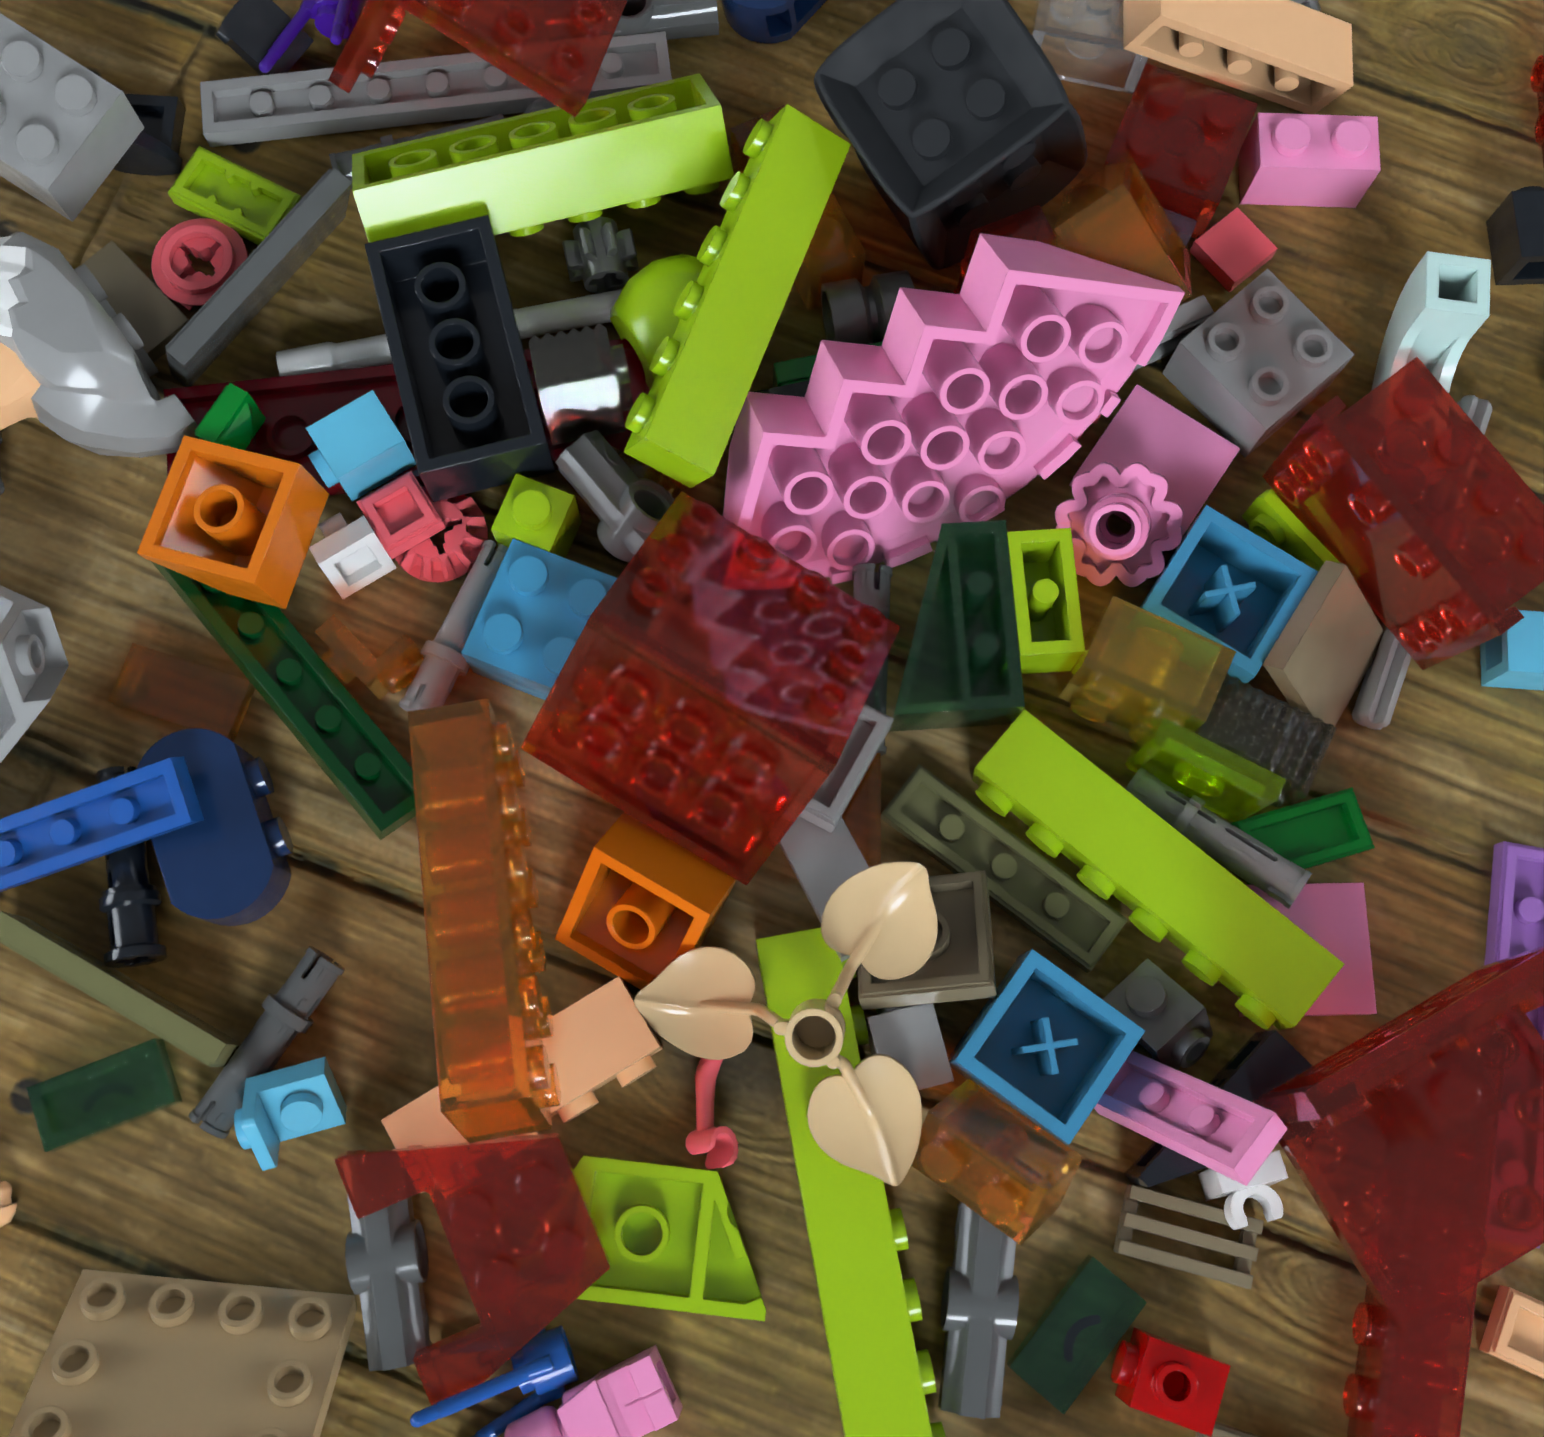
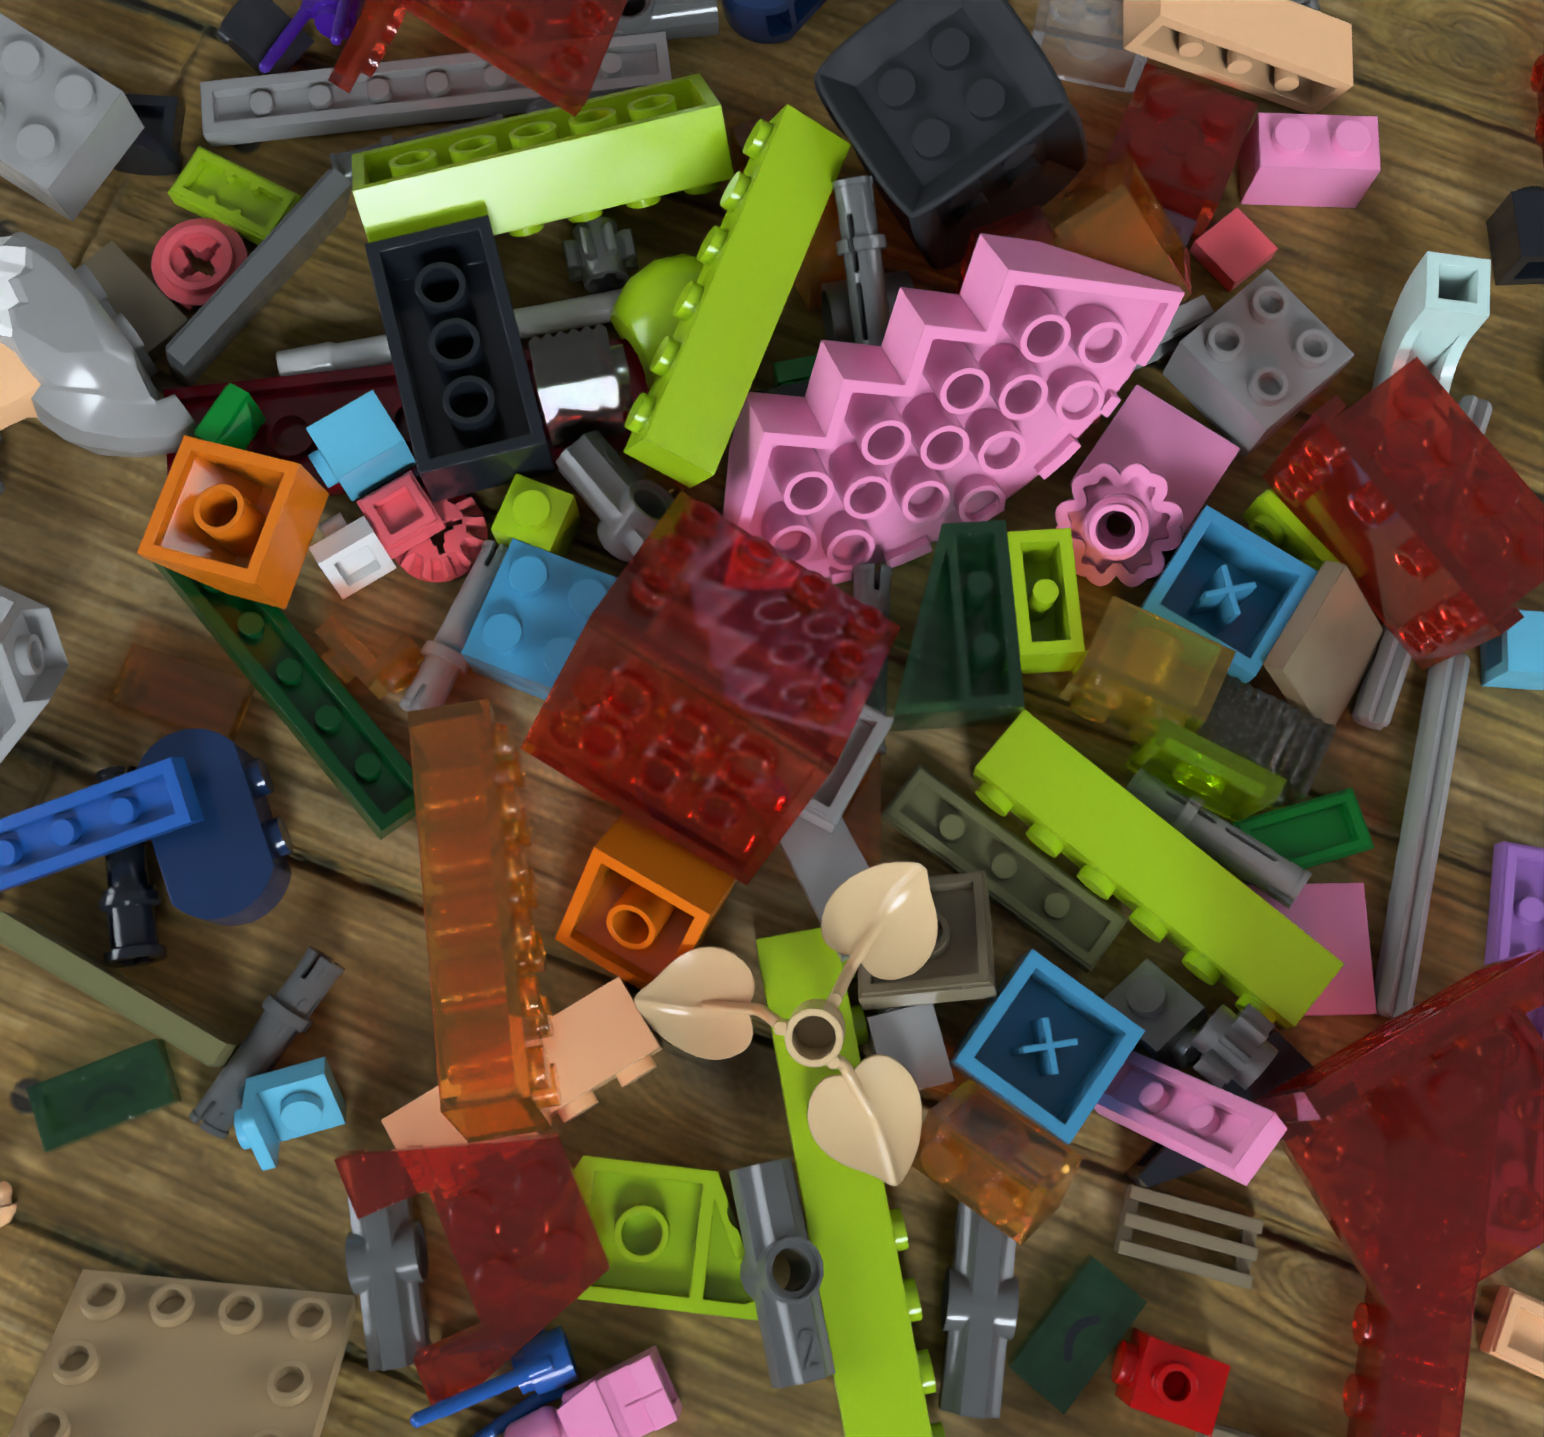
coral piece [686,1058,738,1170] -> none
white tile [1198,1150,1289,1230] -> none
none -> dark grey piece [729,1158,836,1388]
none -> dark grey pin [832,176,890,346]
none -> flat silver gear [1190,1004,1278,1090]
none -> light grey axle [1374,649,1470,1020]

